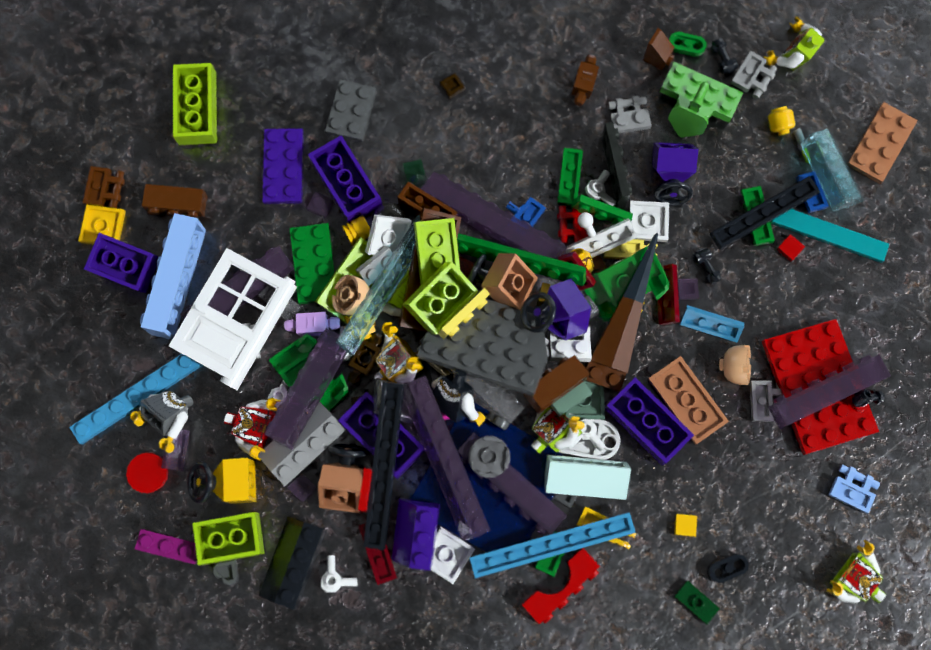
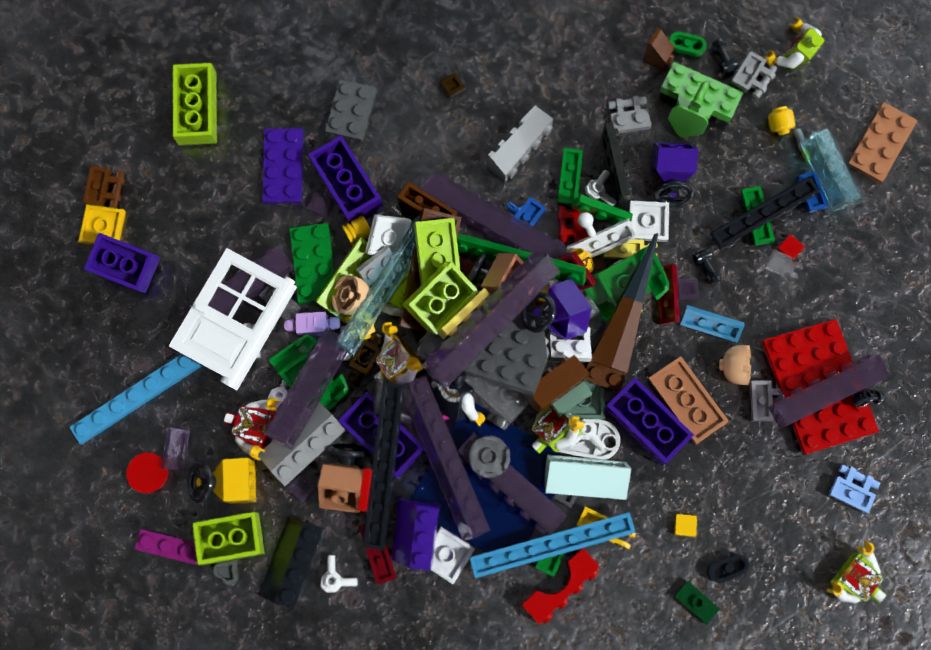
torso [130,391,193,453] -> none
light blue brick [140,213,206,340] -> none
reddish brown brick [142,184,207,218] -> none
clear green tile [403,159,429,187] -> none
reddish brown piece [571,55,599,106] -> none
teal tile [771,209,889,263] -> none
none -> clear purple brick [422,250,560,388]
none -> light grey wedge [487,106,553,182]
none -> clear plate [765,249,804,279]

